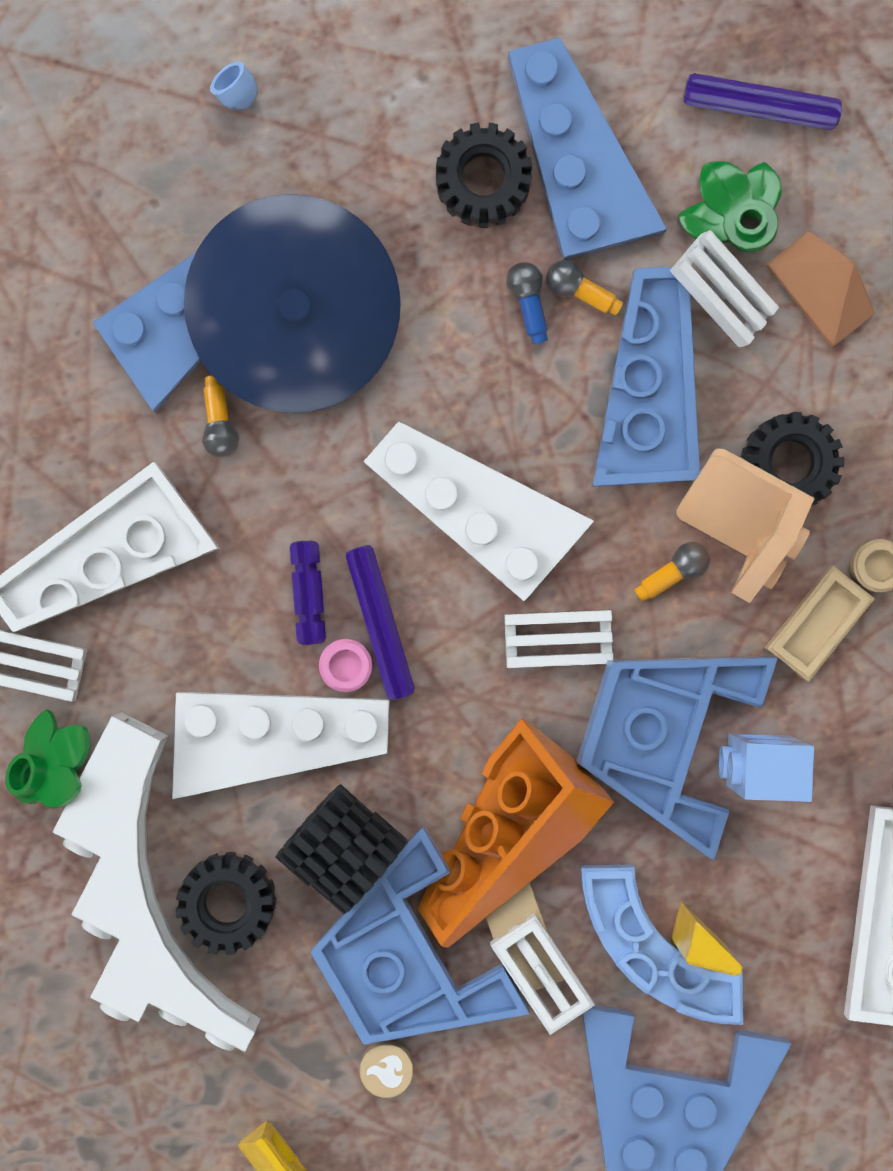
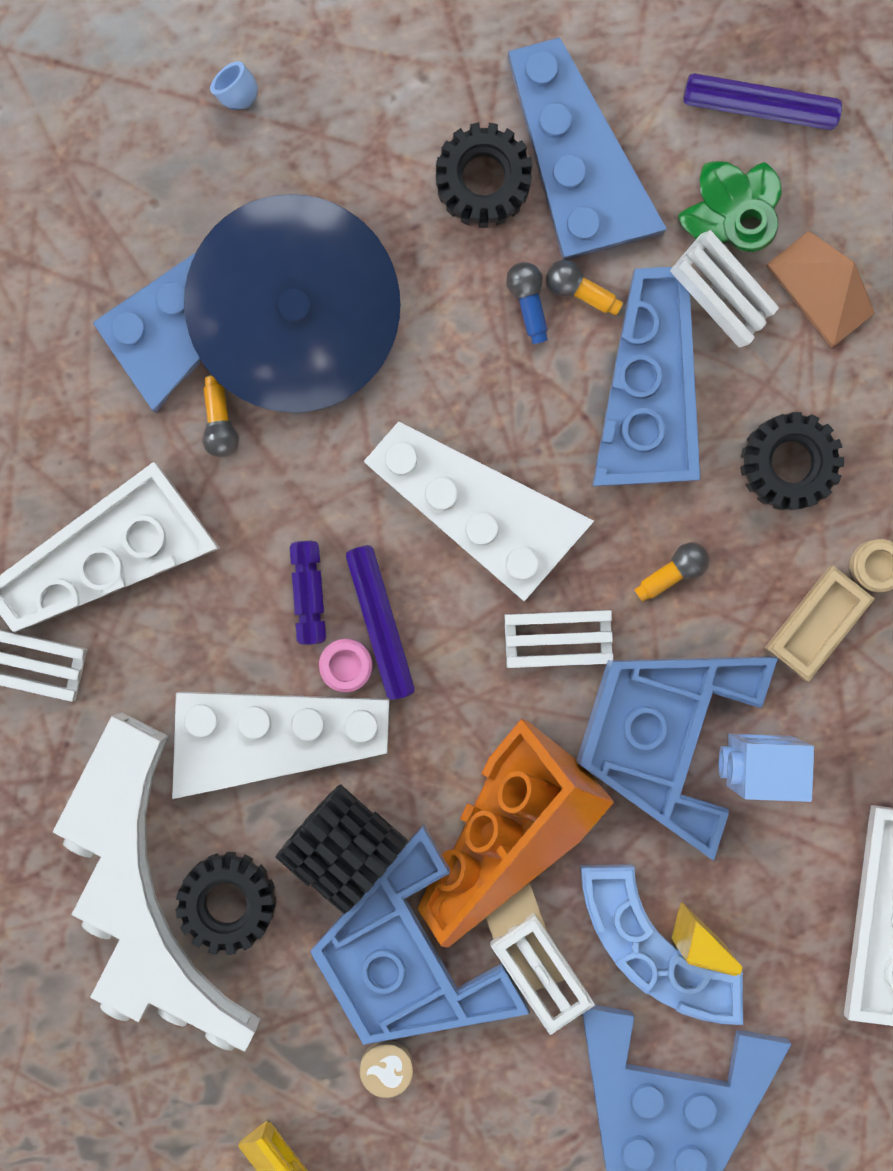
green plate [5,709,90,809] -> none
light nougat bracket [676,449,814,603] -> none

